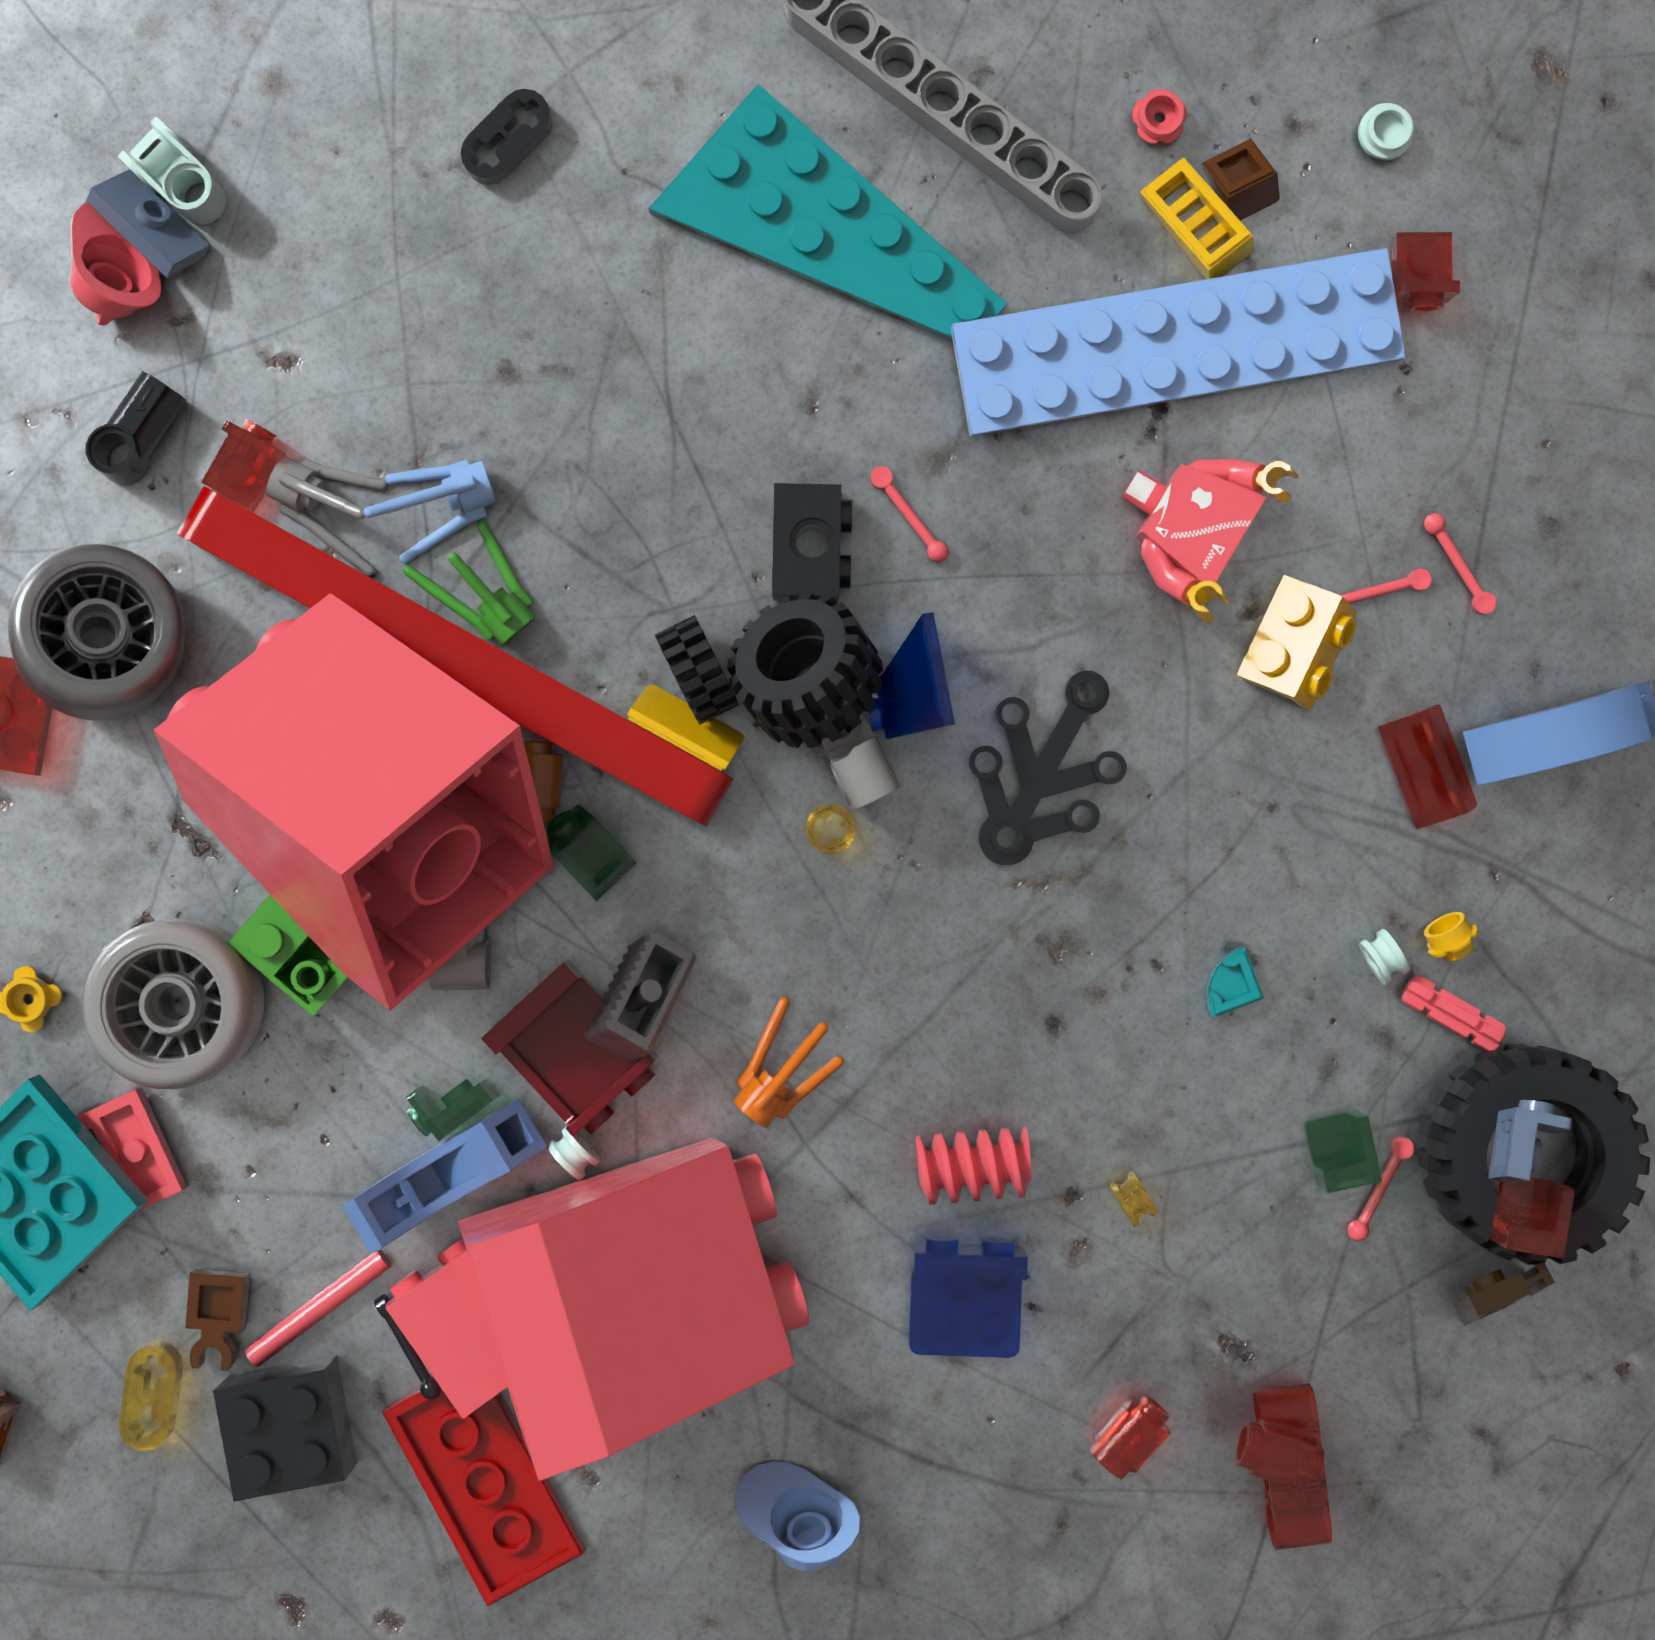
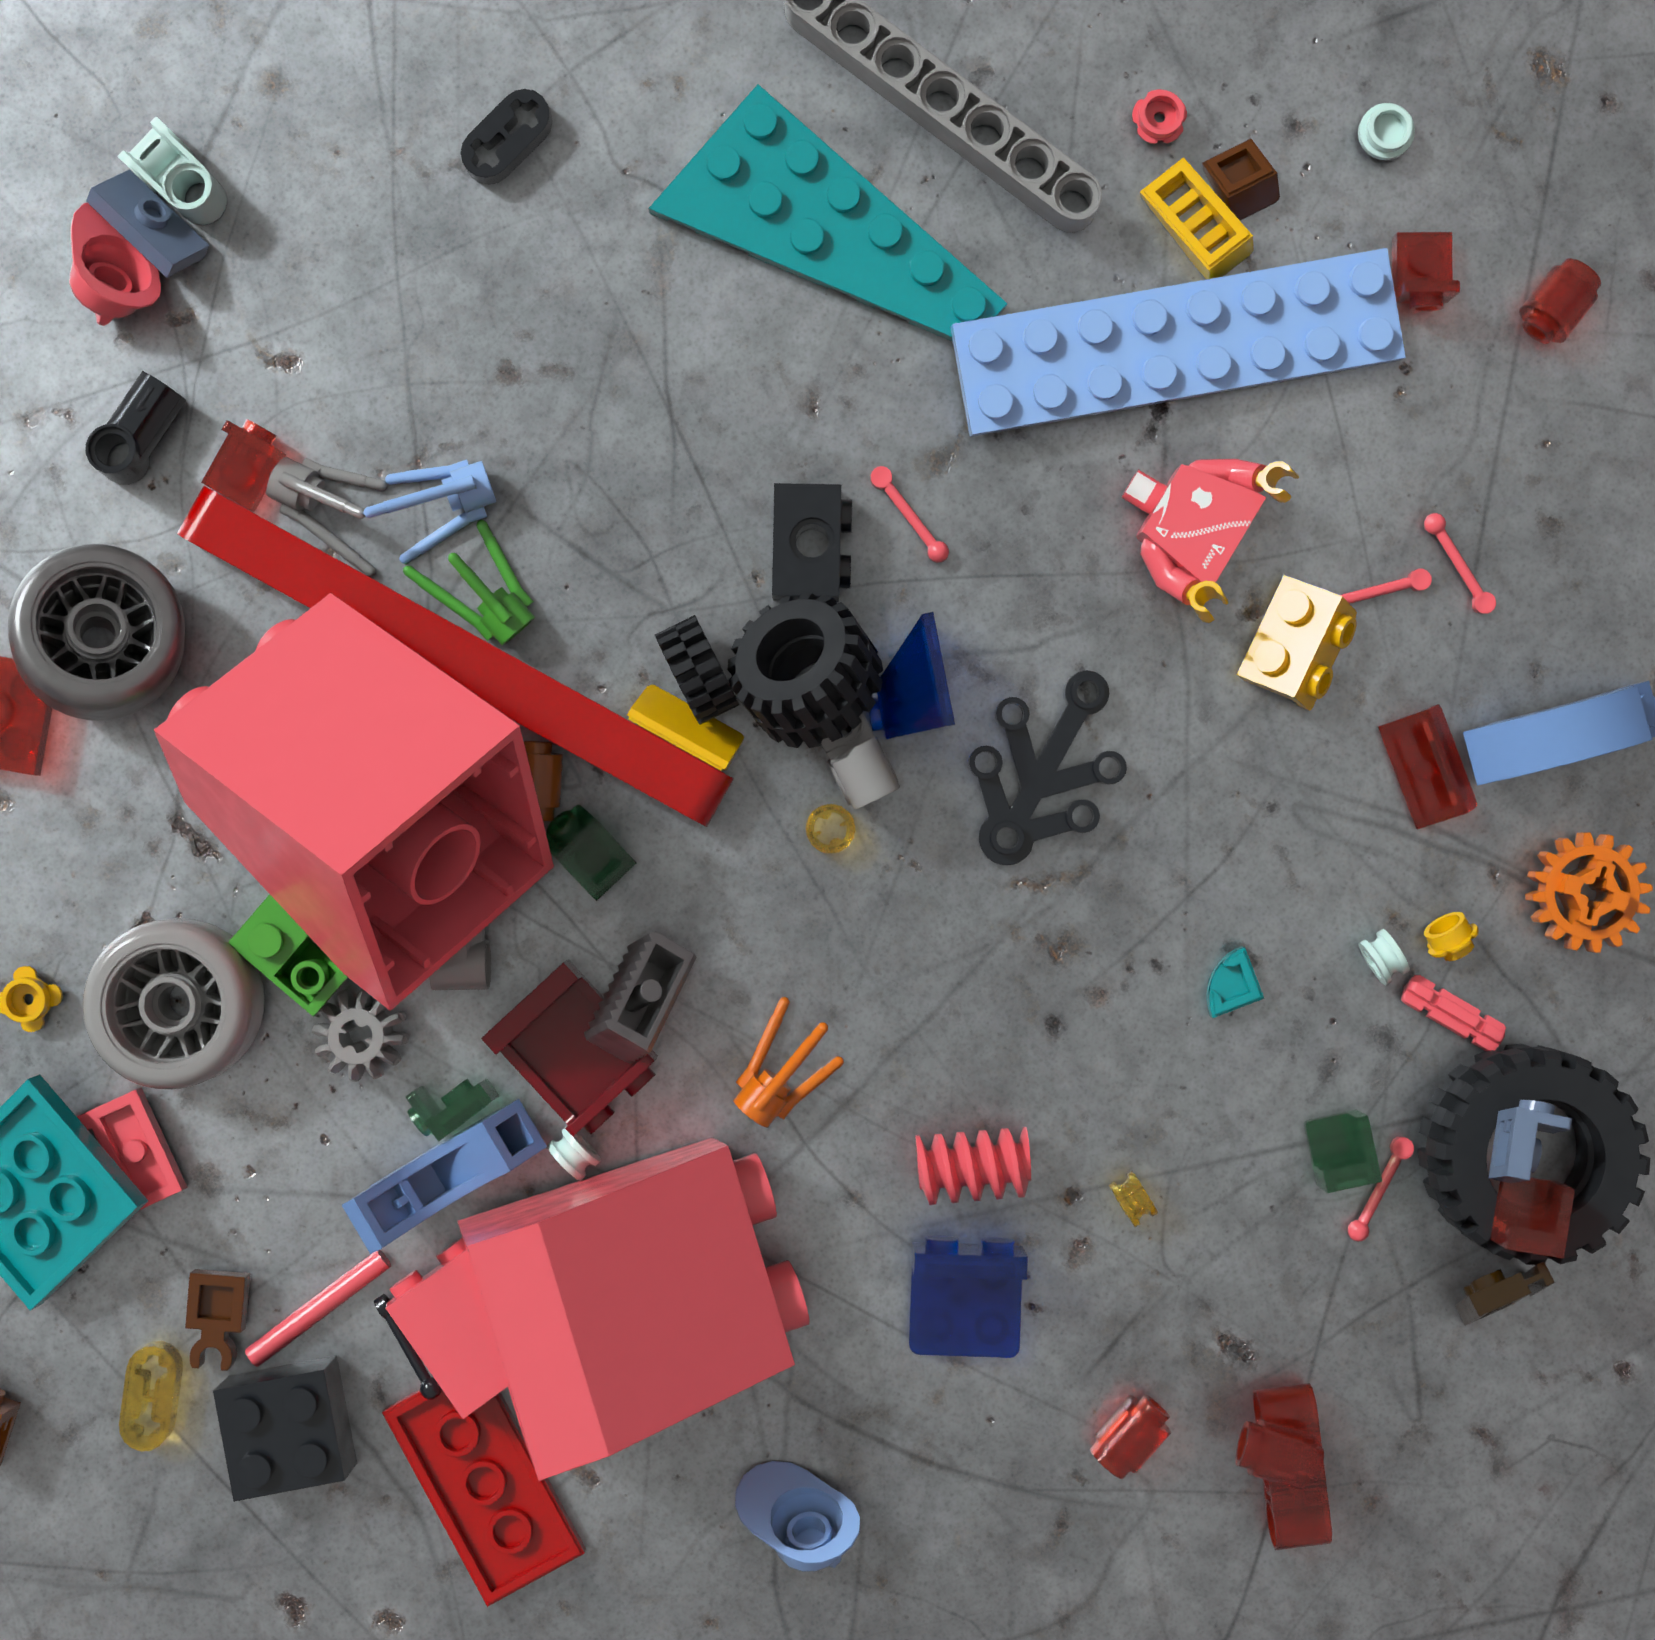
none -> light grey gear [312,988,409,1082]
none -> clear red brick [1519,258,1601,344]
none -> orange gear [1525,832,1653,953]

